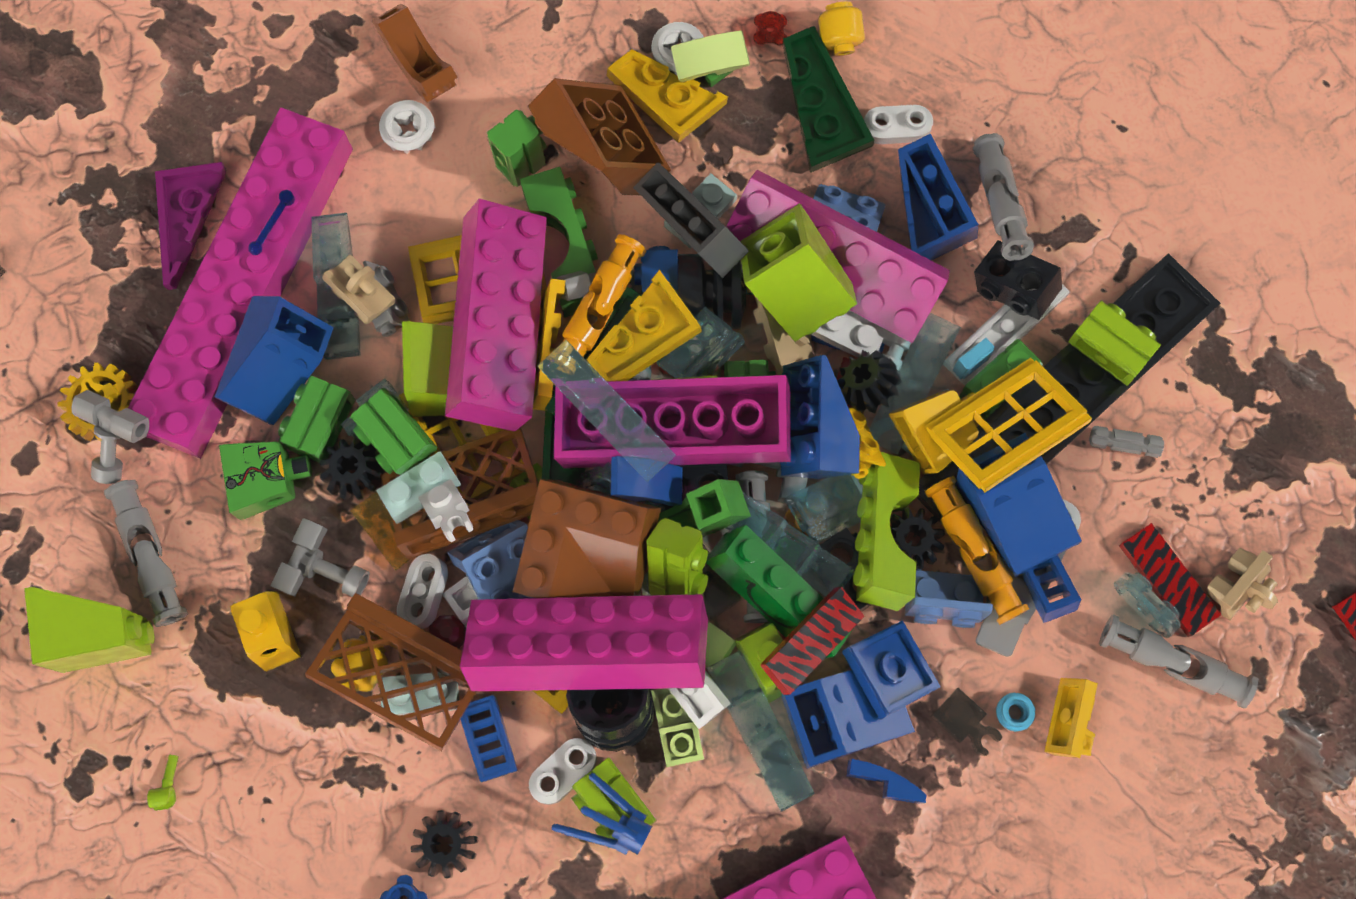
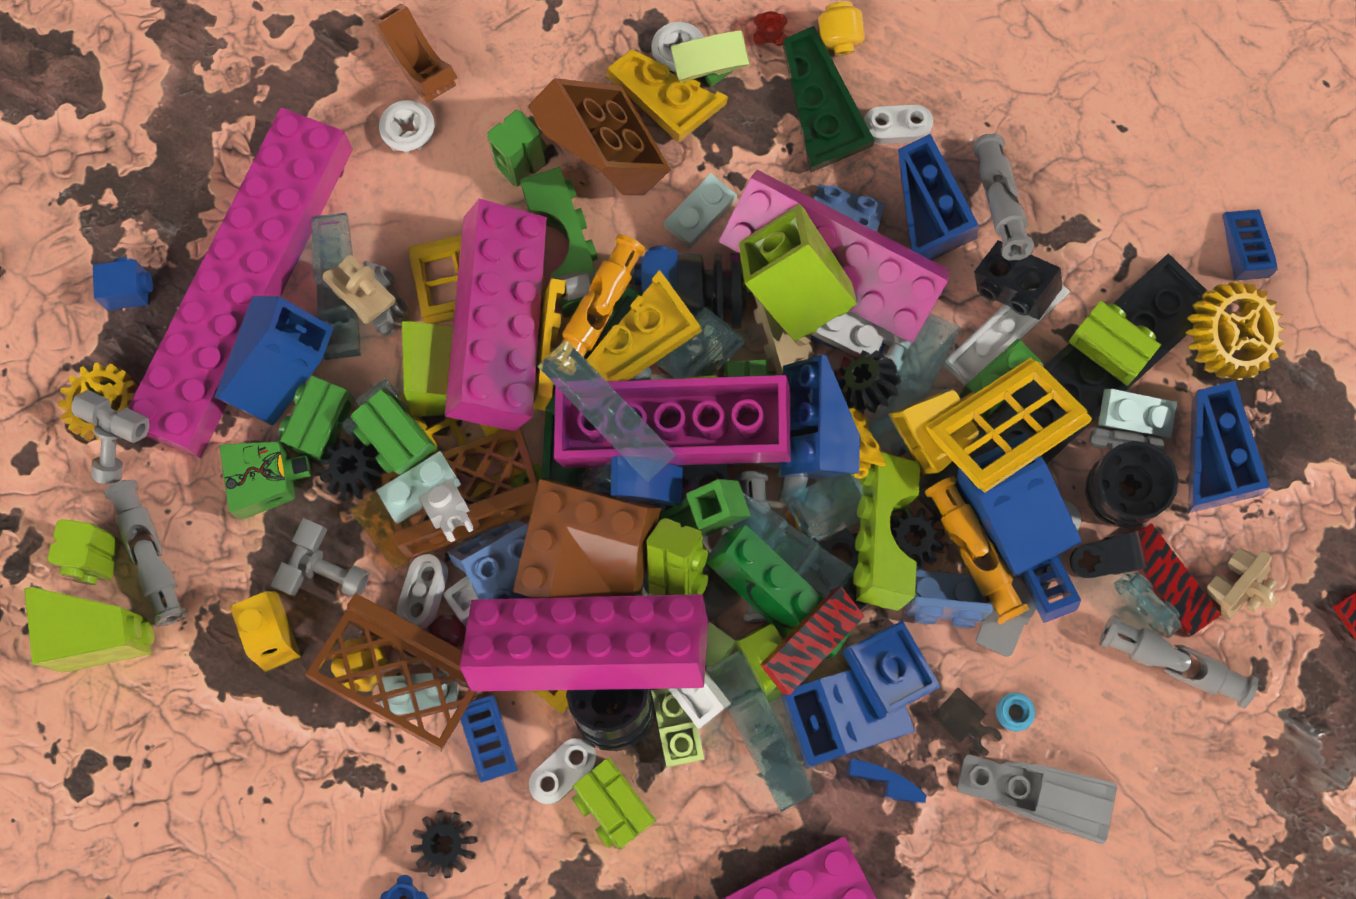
lime hand [147,755,179,811] -> none
magenta wing [155,162,226,290] -> none
clear blue hinge [248,190,295,255] -> none
blue plant [552,773,652,855] -> none
dark grey brick [633,162,749,278] -> none
medium azure tile [953,338,994,380] -> none
yellow hinge [1044,678,1098,758] -> none
none -> lime brick [47,519,121,585]
none -> blue brick [93,257,153,310]
none -> light grey piece [957,755,1117,844]
none -> black piece [1069,531,1147,578]
none -> black wheel [1085,441,1178,528]
none -> light aqua plate [1098,389,1177,438]
none -> yellow gear [1186,281,1286,380]
none -> blue wedge [1188,381,1270,514]
none -> blue slope [1222,209,1278,281]

